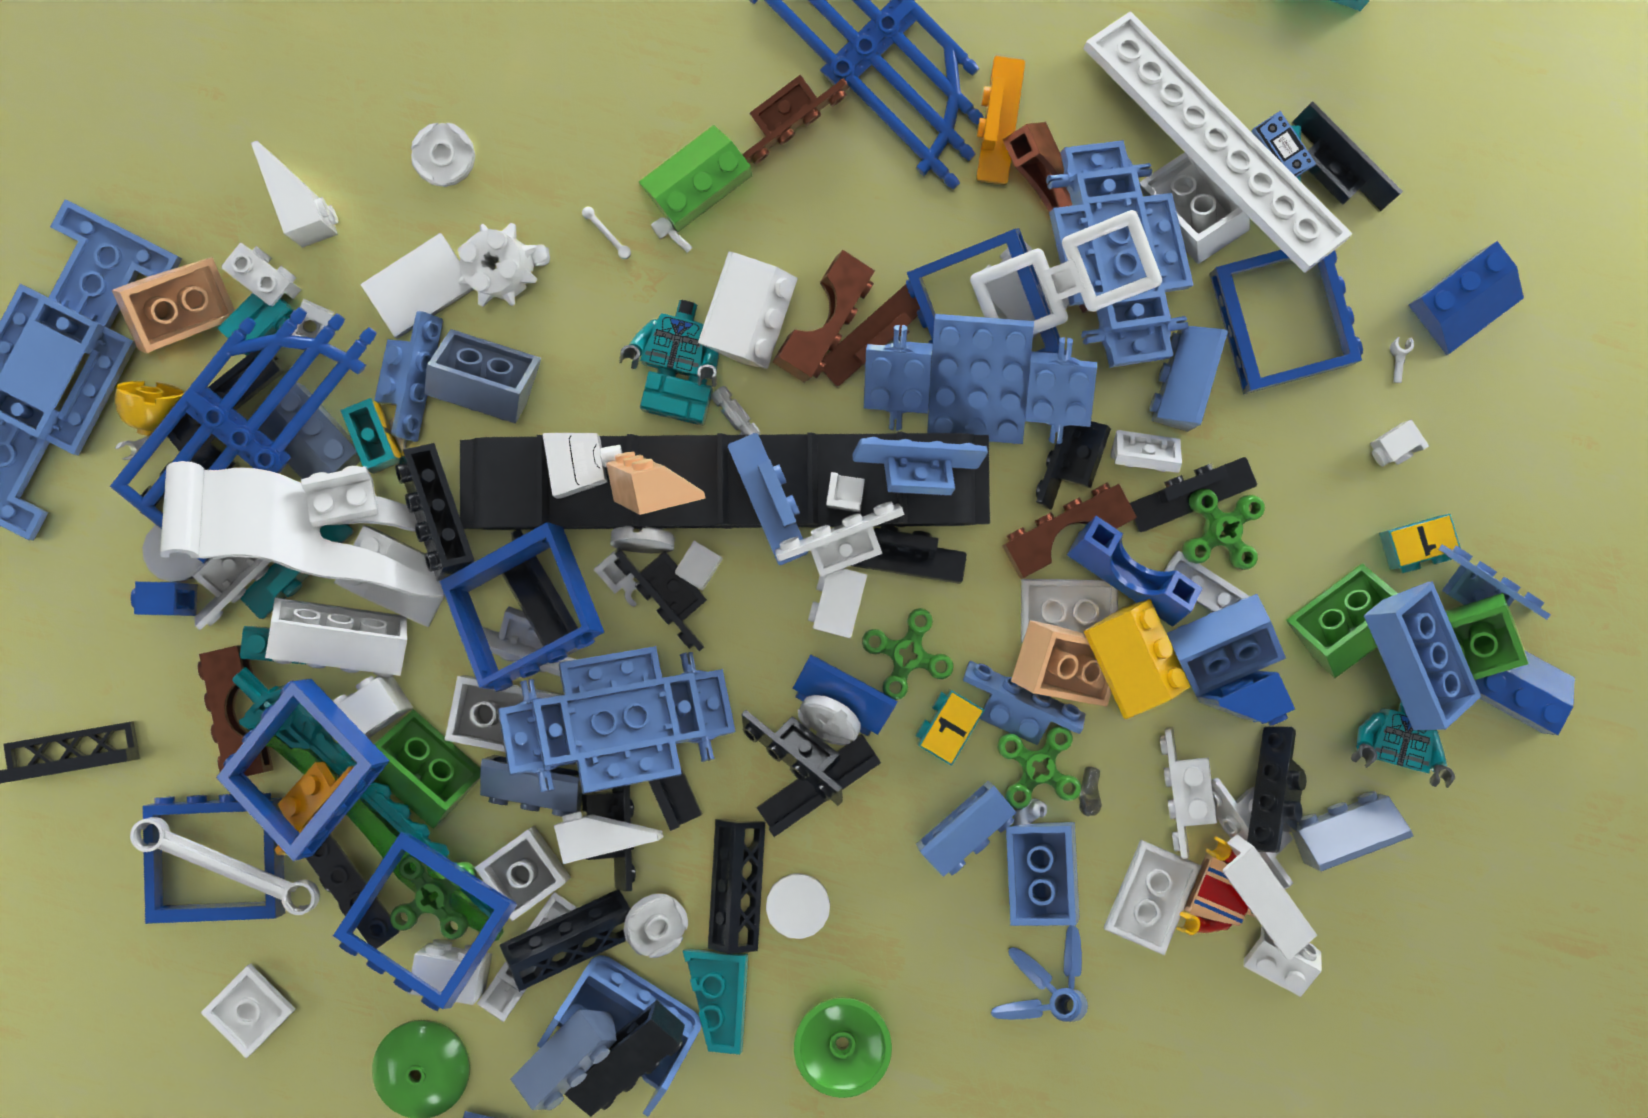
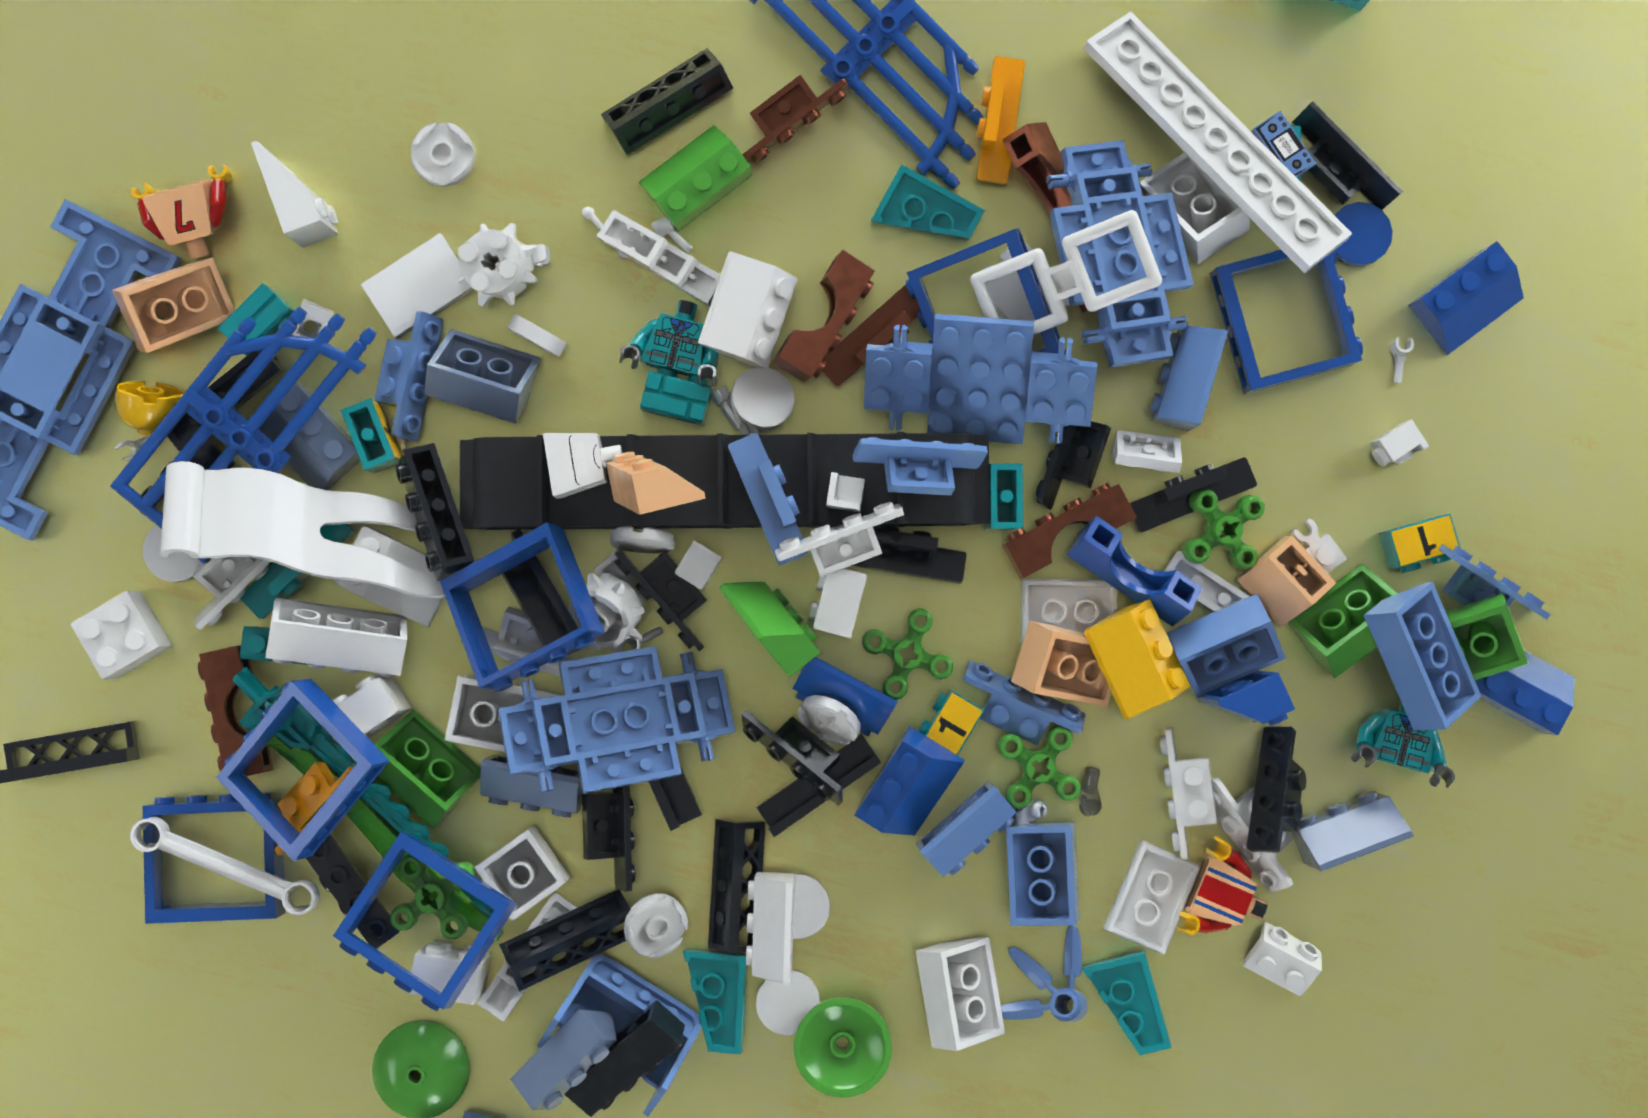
blue brick [131,581,198,616] -> none
white plate [201,964,296,1058] -> none
white bracket [222,242,302,307] -> none
white bracket [301,466,379,528] -> none
white slope [554,811,664,864] -> none
white panel [1223,834,1317,960] -> none
none -> white brick [70,591,172,680]
none -> light nougat torso [131,164,232,259]
none -> white beam [507,314,567,358]
none -> white brick [568,573,645,653]
none -> white slope [596,210,721,307]
none -> black fence [601,48,733,155]
none -> white hand [622,626,663,650]
none -> bright green slope [719,582,821,677]
none -> white tile [730,367,795,430]
none -> white slope [746,872,795,984]
none -> white tile [756,969,820,1036]
none -> blue slope [854,726,965,836]
none -> teal wing [871,164,985,239]
none -> white slope [916,937,1005,1051]
none -> teal brick [984,464,1023,530]
none -> teal wing [1082,950,1172,1055]
none -> light nougat slope [1236,535,1336,627]
none -> white plate [1290,519,1347,573]
none -> blue tile [1334,202,1393,267]

